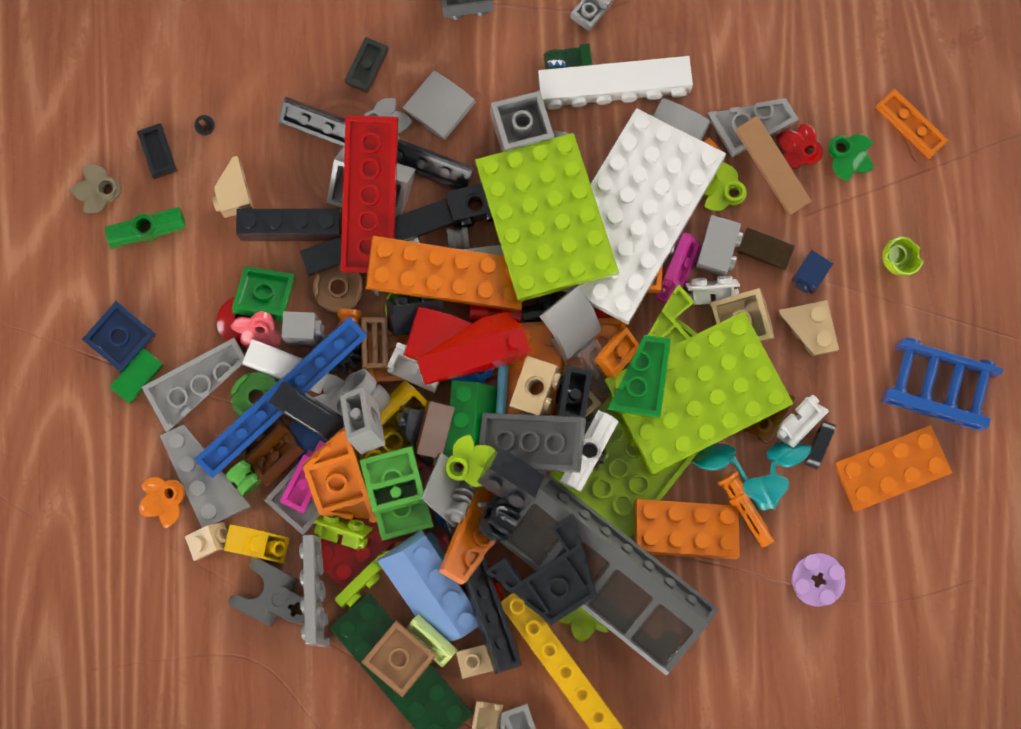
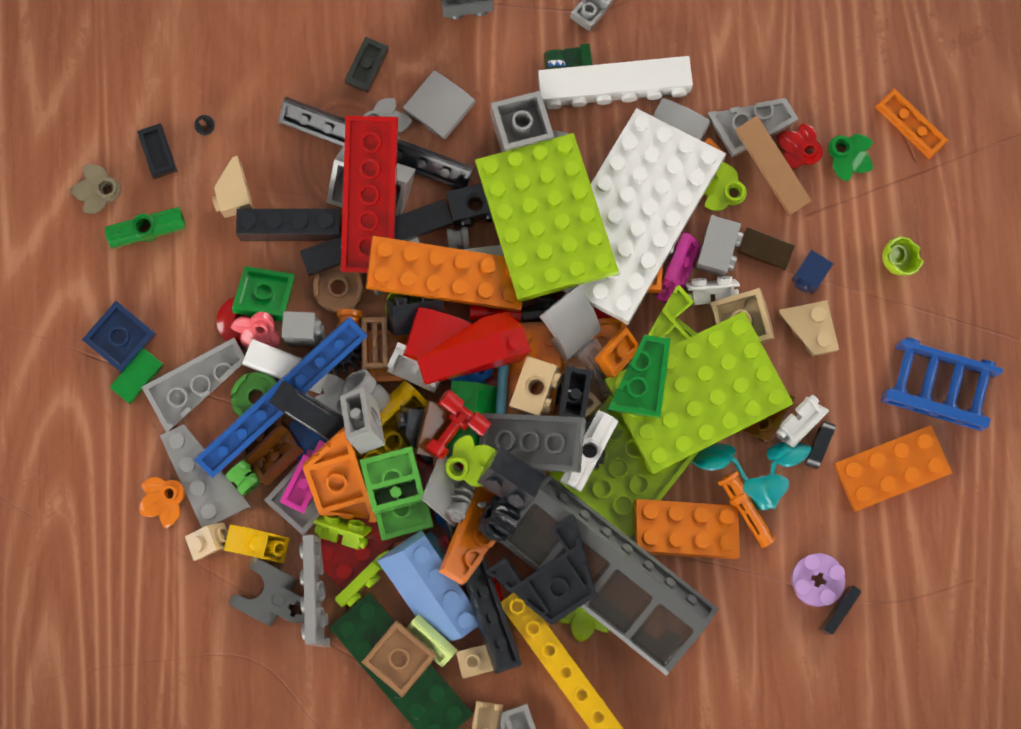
none -> red bar [425,390,491,460]
none -> black tile [819,585,861,635]

